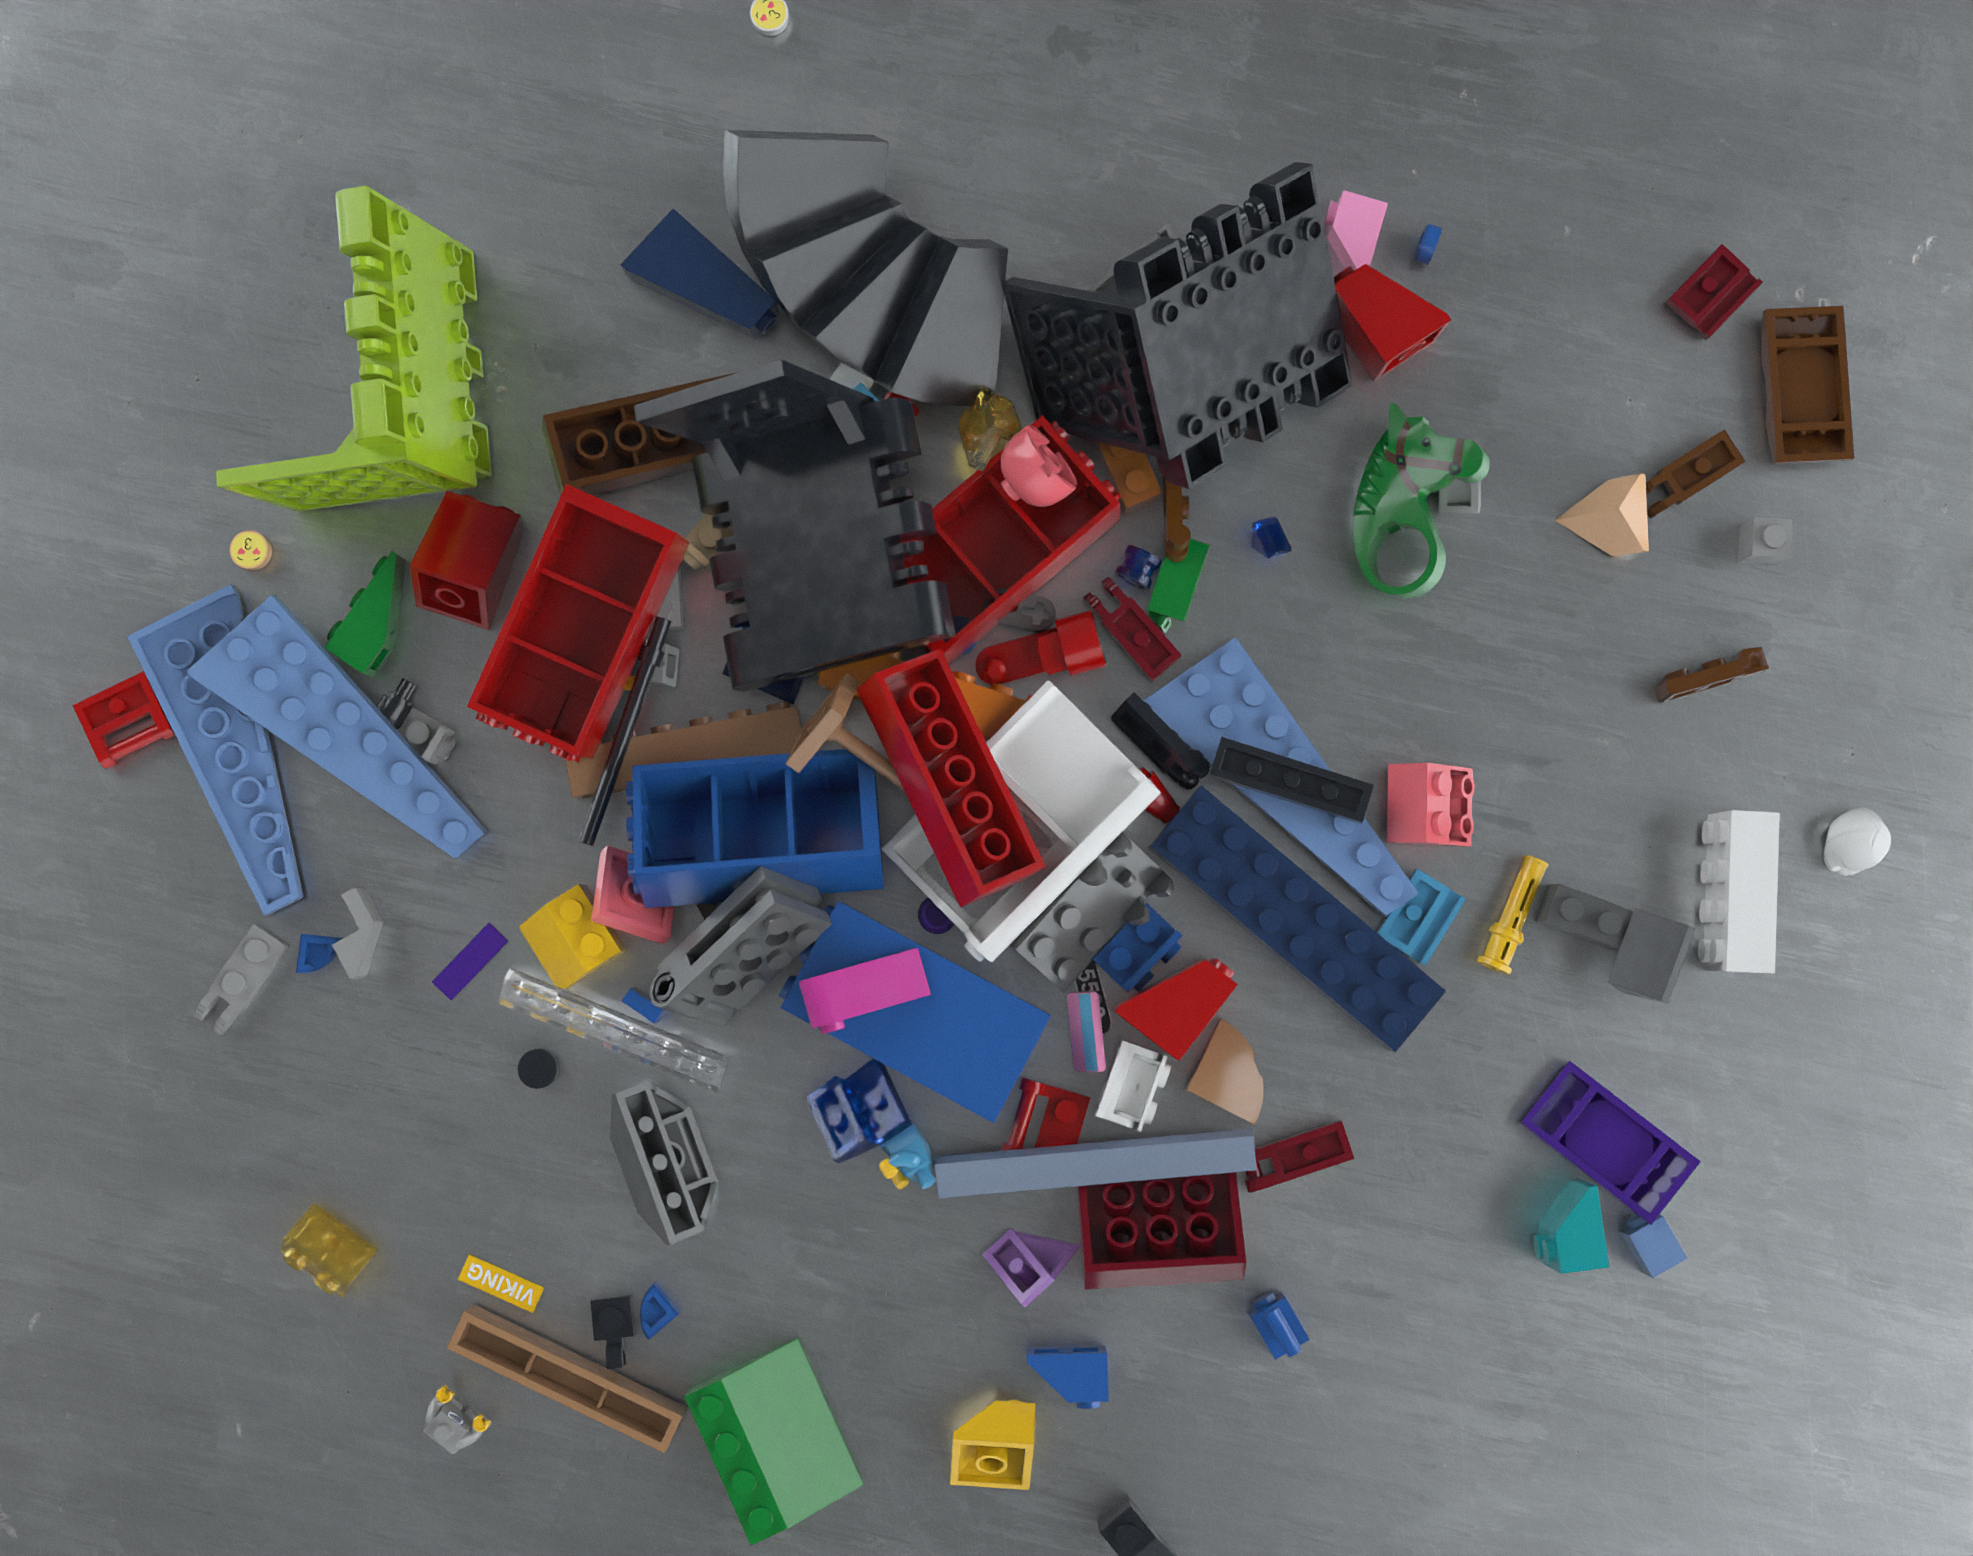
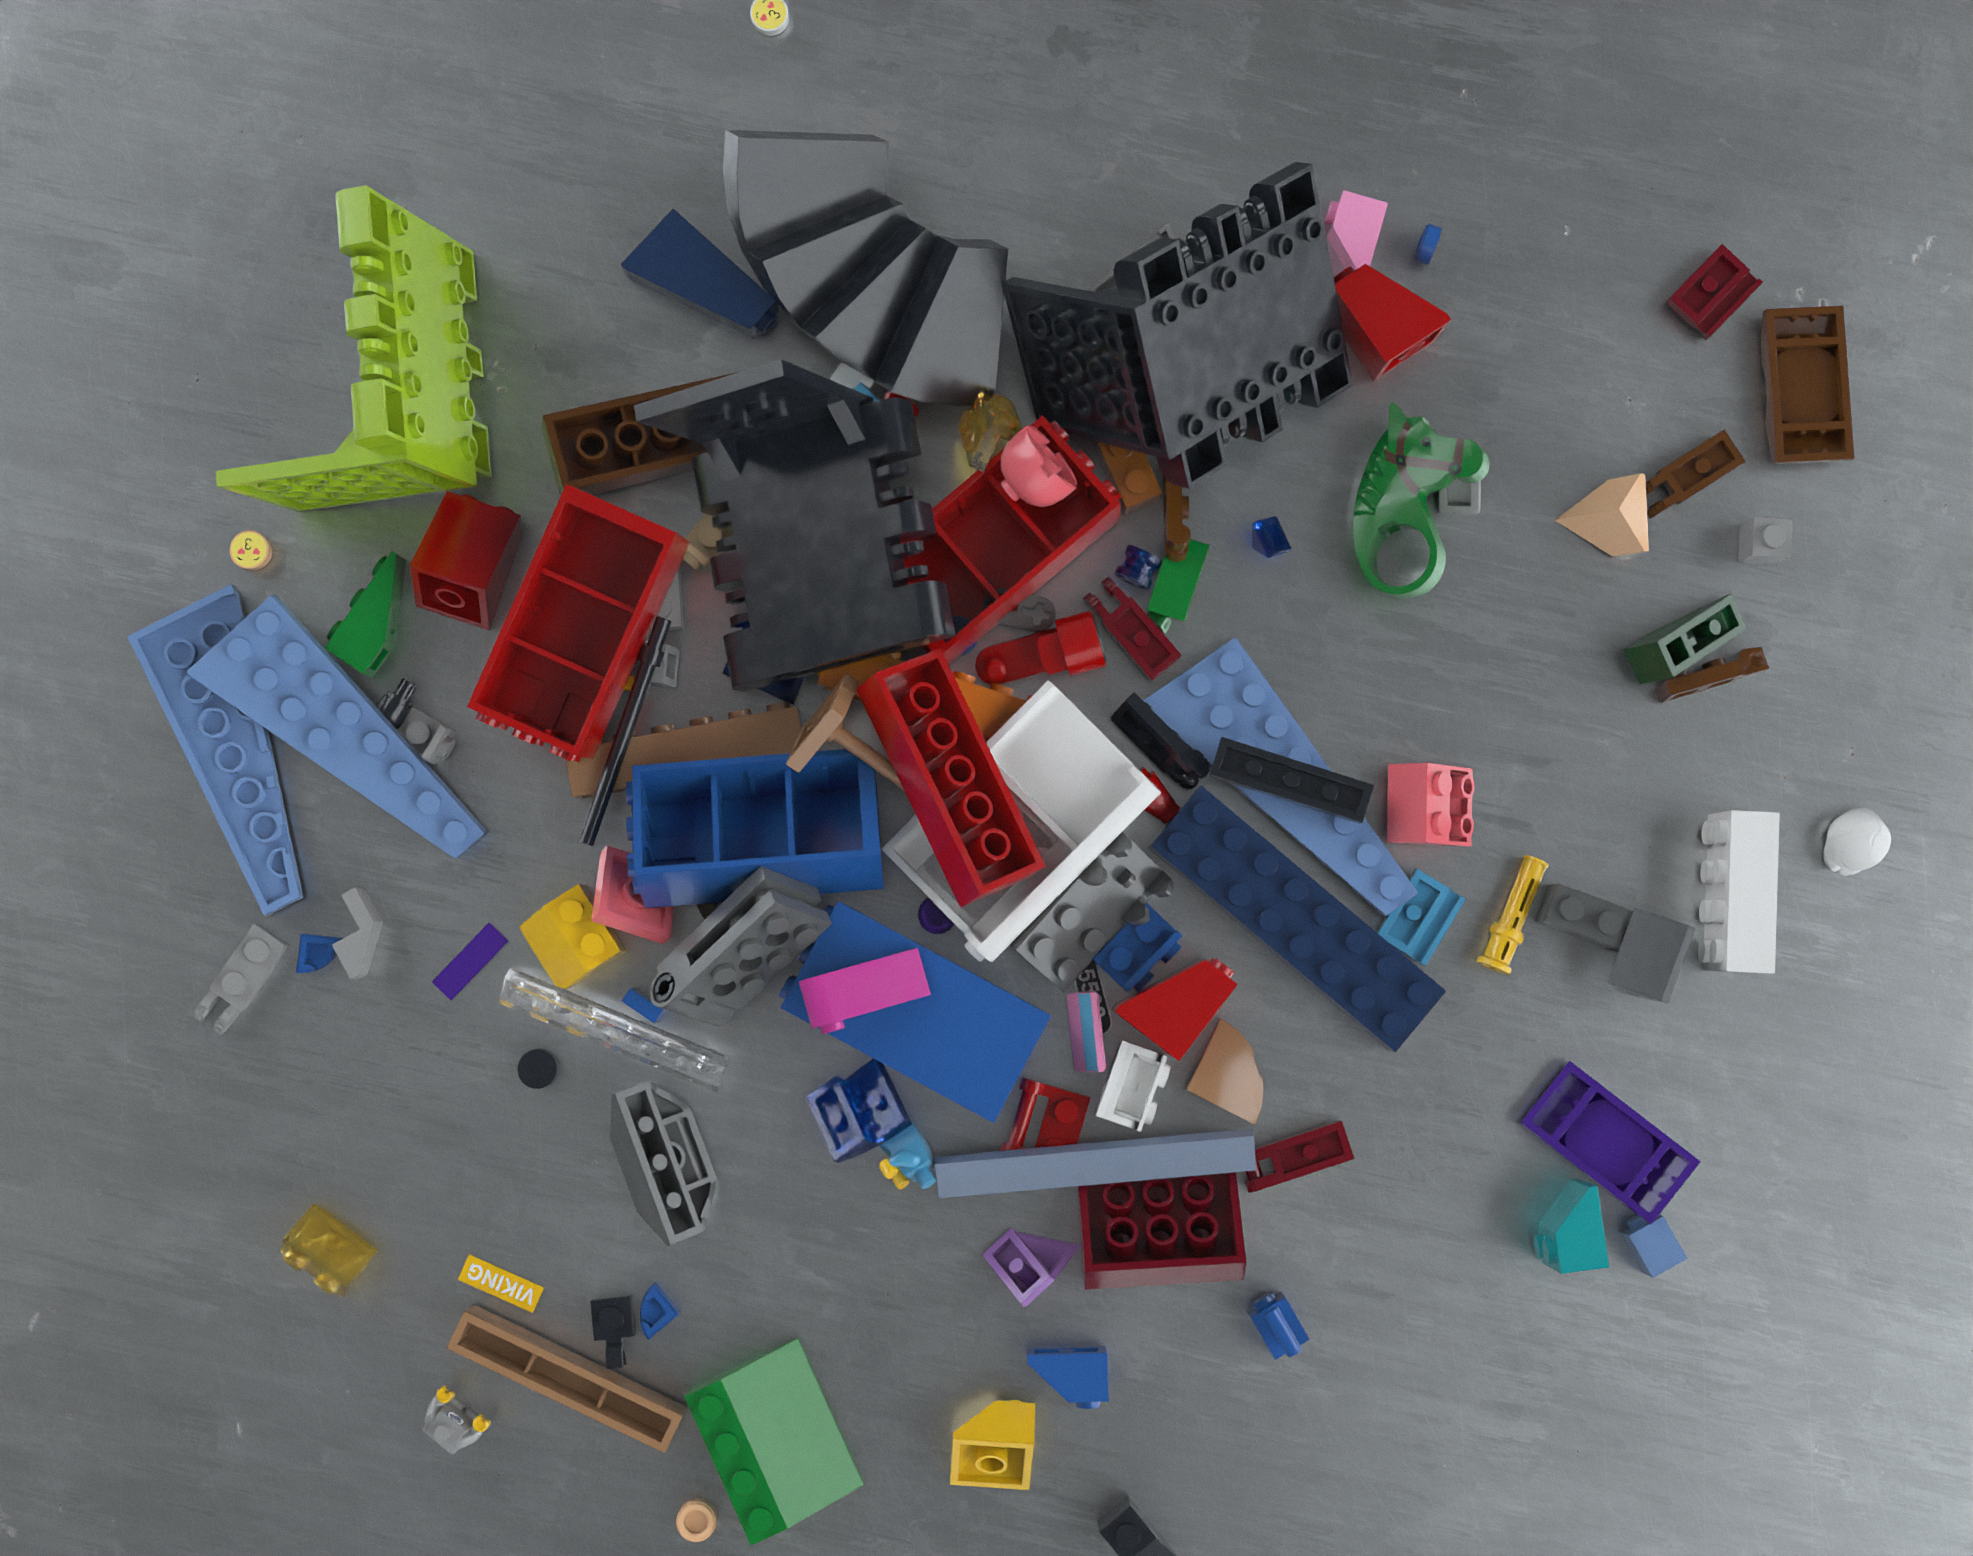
red plate [72,671,176,769] -> none
none -> light nougat tile [676,1498,718,1542]
none -> dark green slope [1624,594,1747,684]

